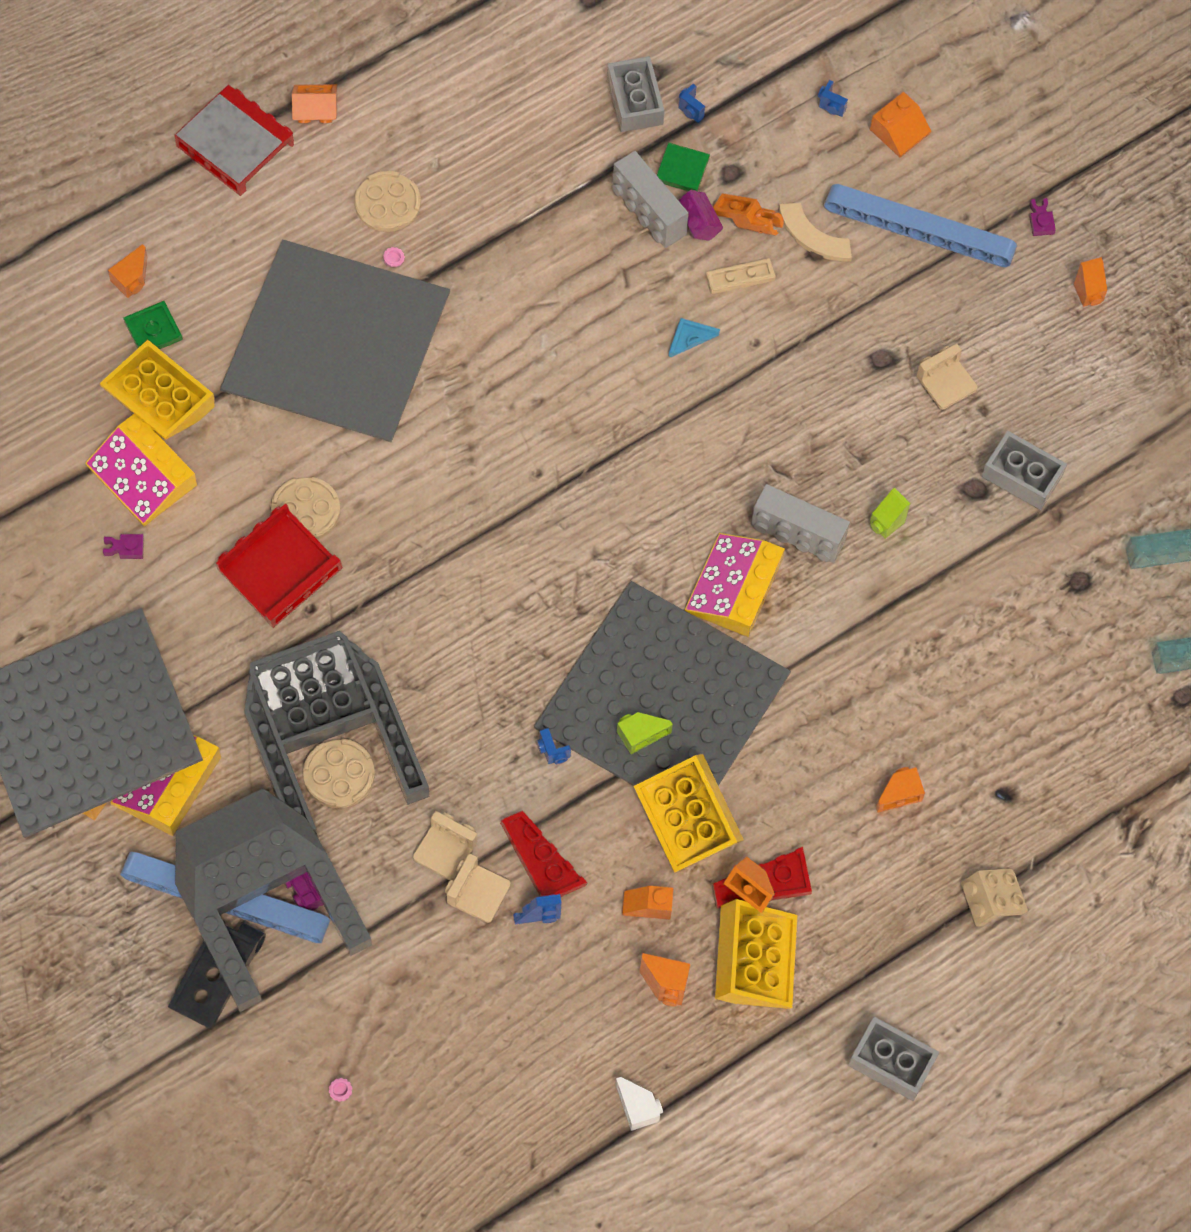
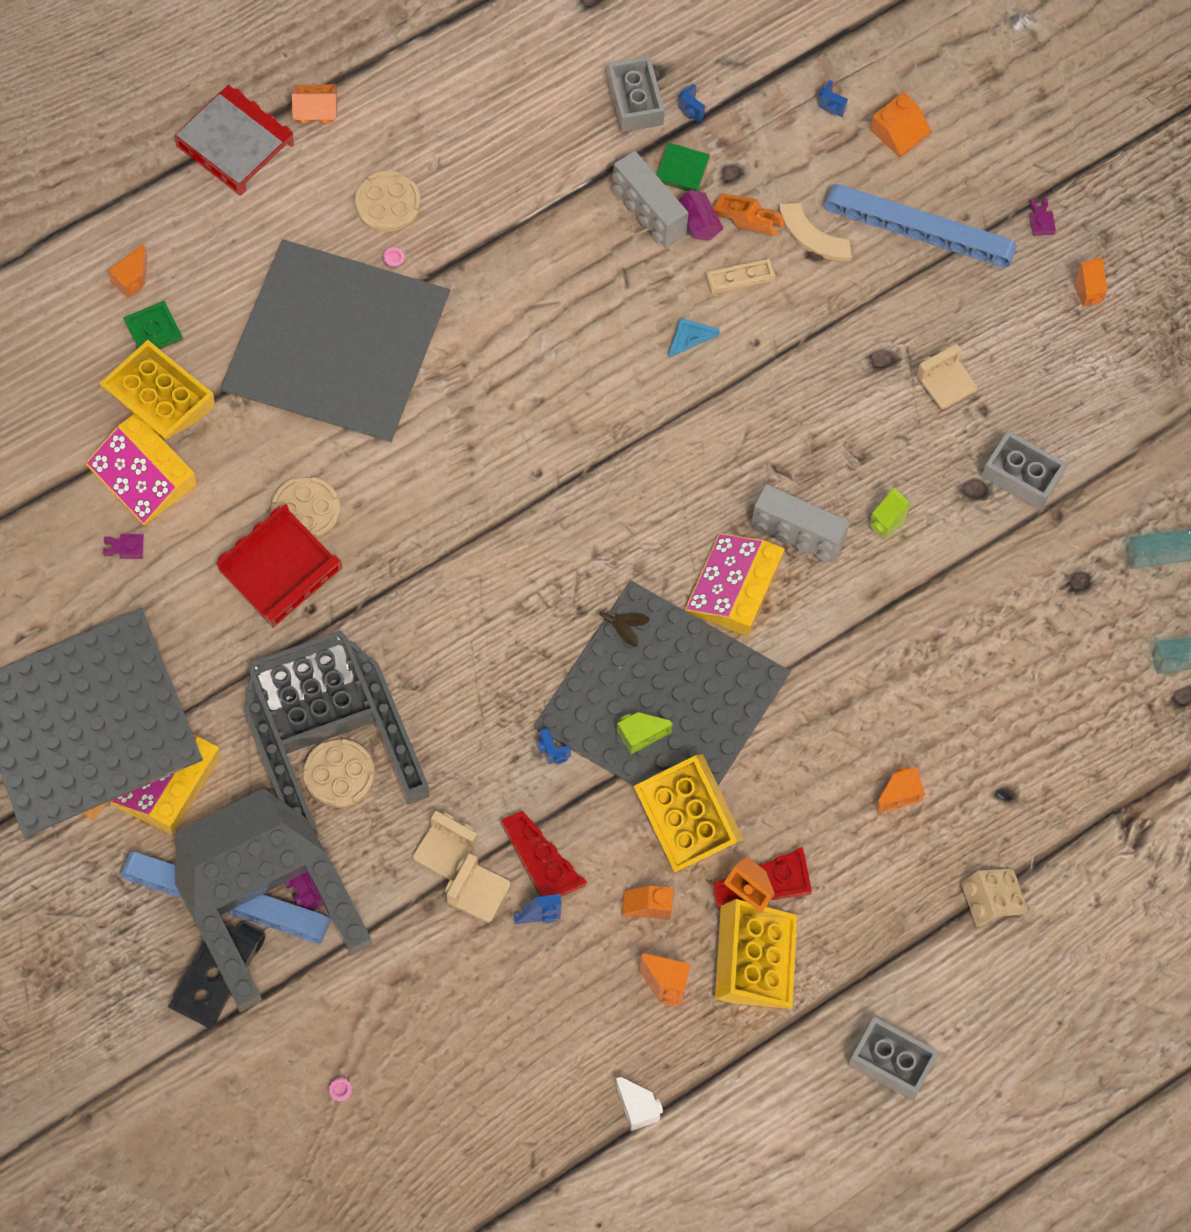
none -> dark brown piece [599,611,650,647]

